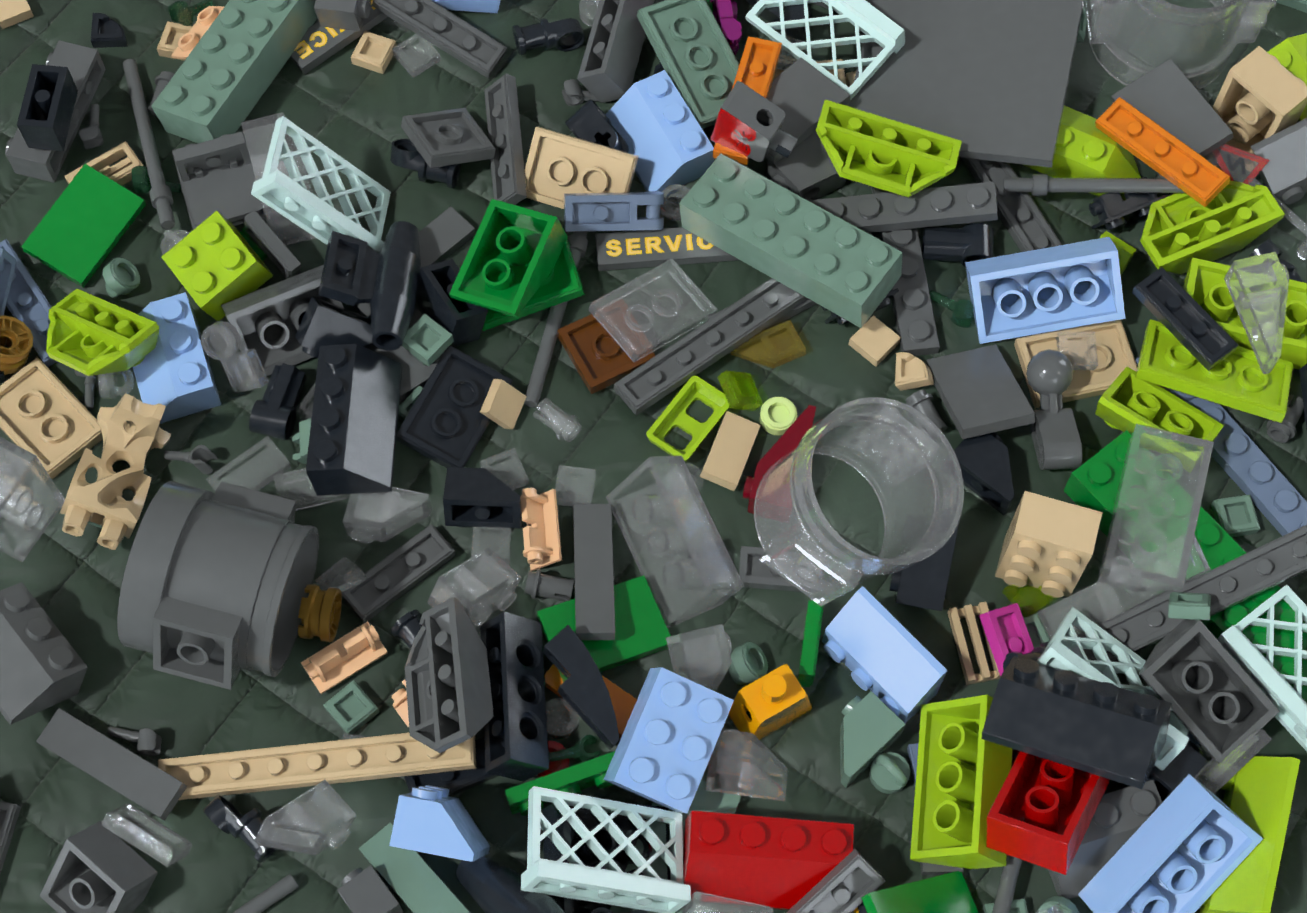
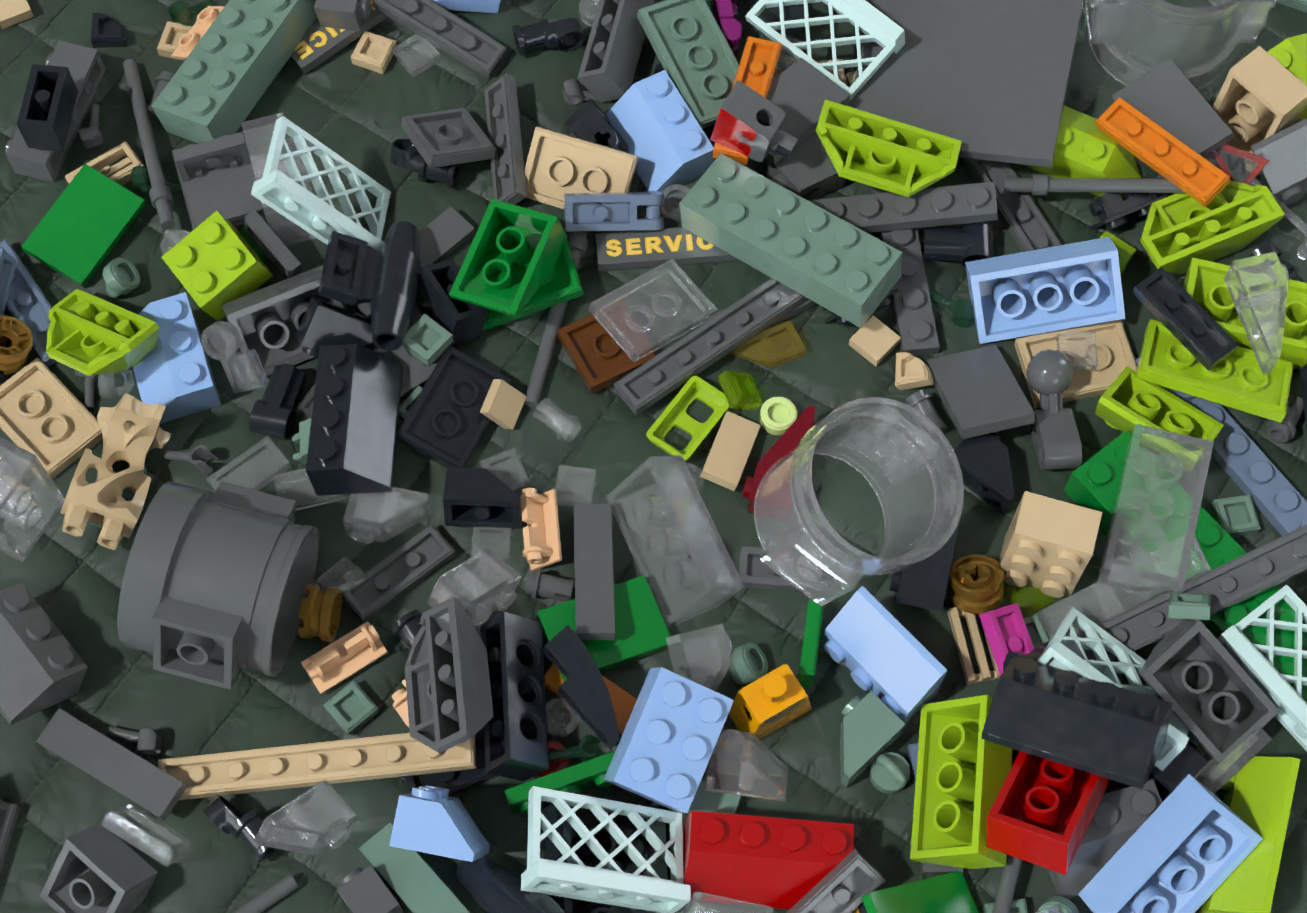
none -> pearl gold wheel [950,554,1004,614]

